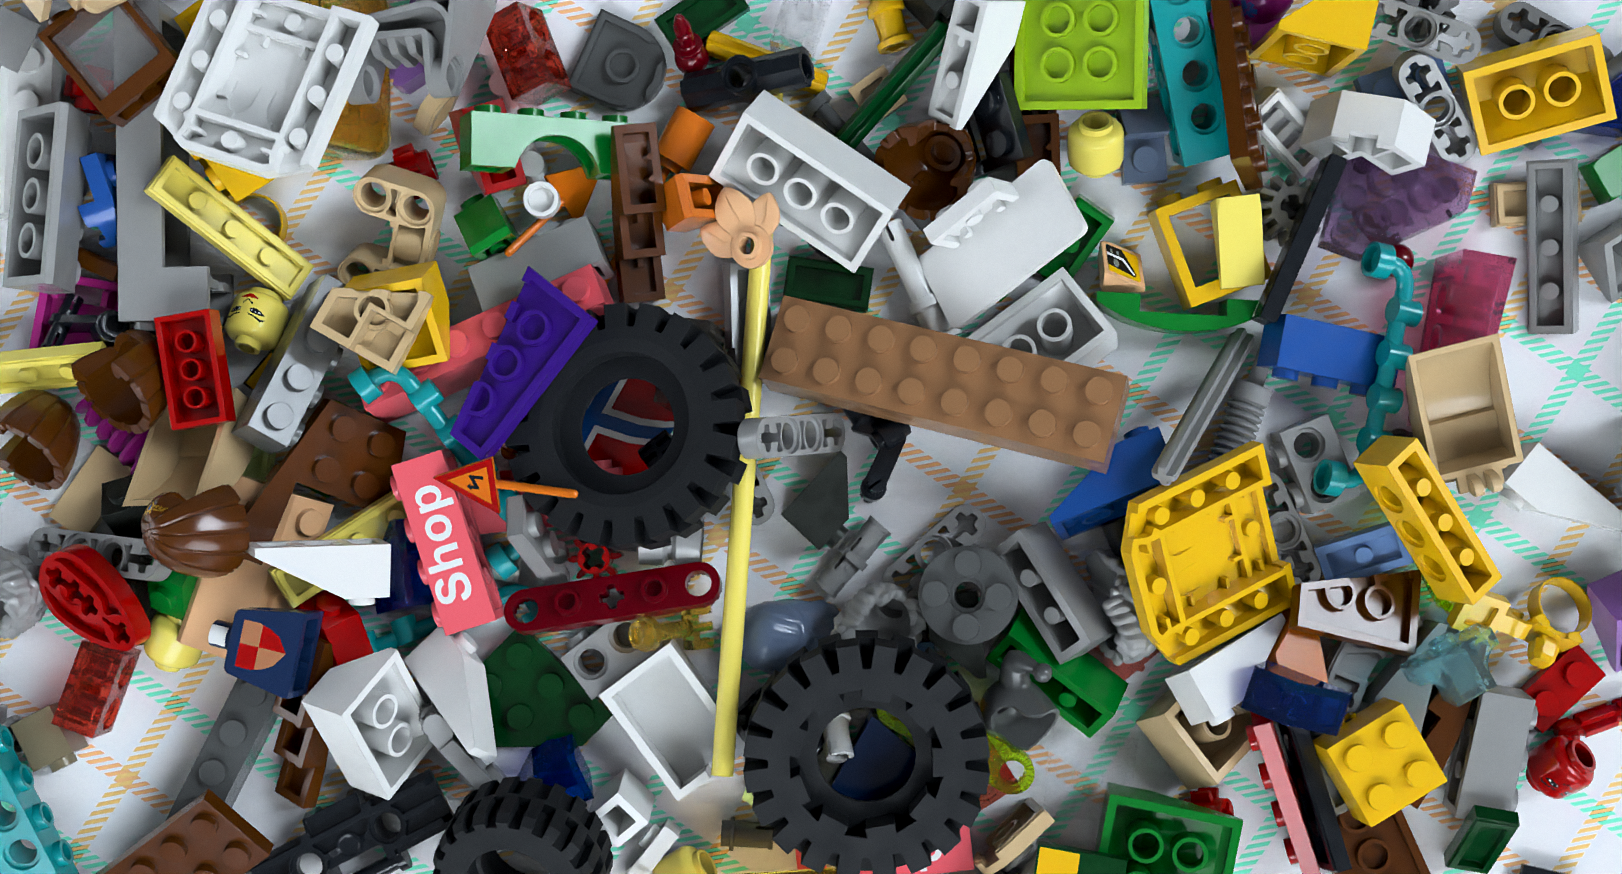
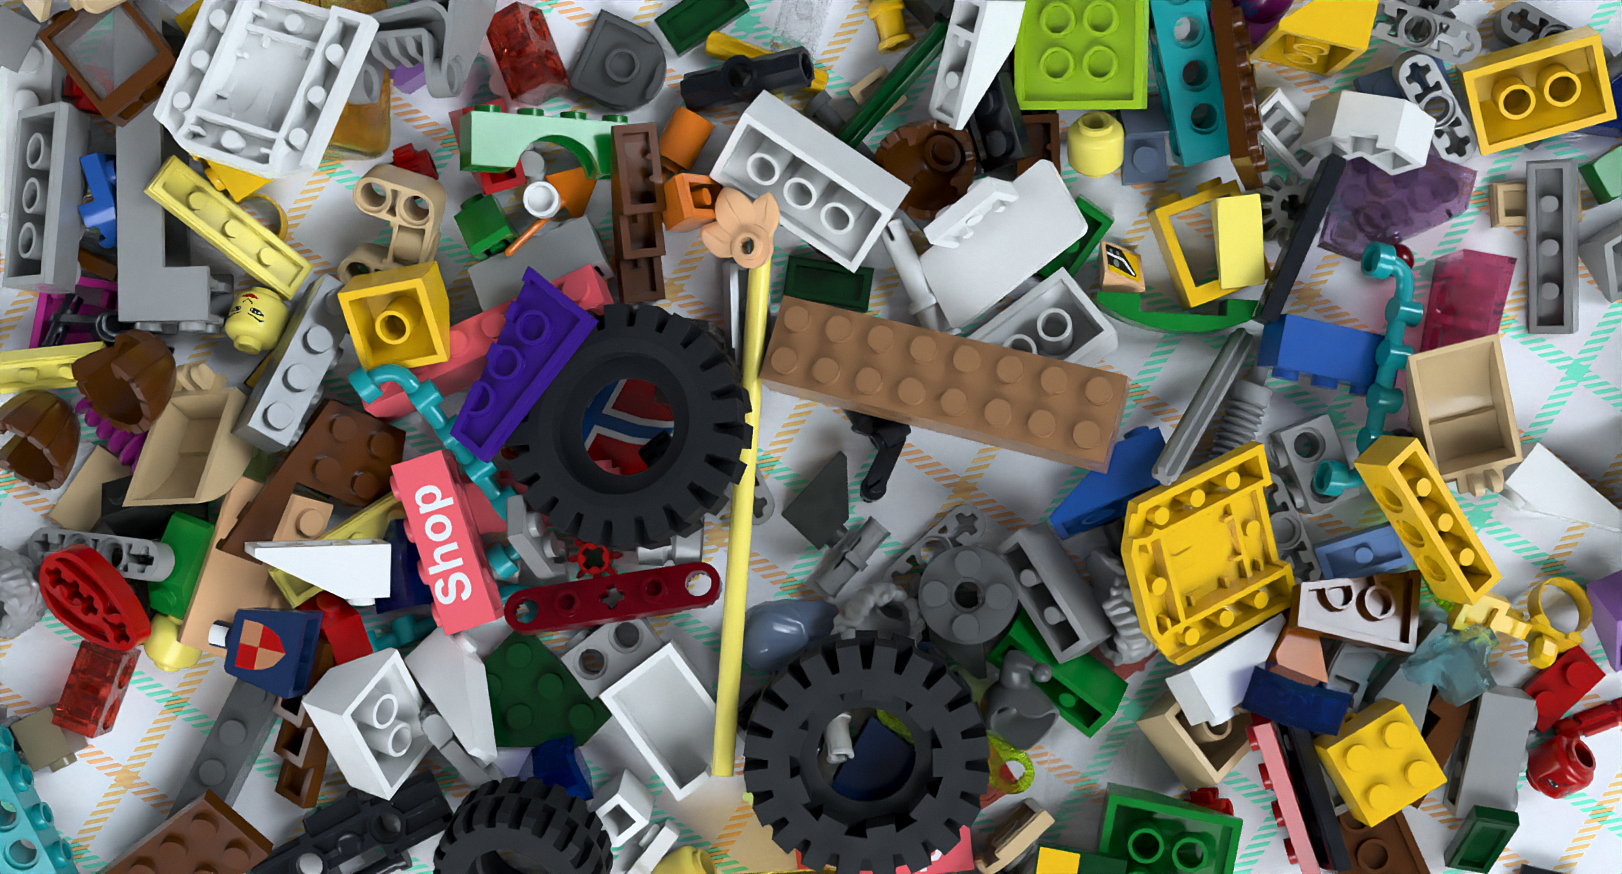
reddish brown hair [141,484,250,578] -> none
red piece [154,308,237,430] -> none
tan slope [309,287,434,375] -> none
tan tile [413,94,459,136] -> none
orange piece [433,456,578,514] -> none
clear yellow hinge [628,605,714,652] -> none
dark red bar [672,13,709,74] -> none
dark grey pin [720,816,773,851] -> none
light grey beam [737,413,845,459] -> none

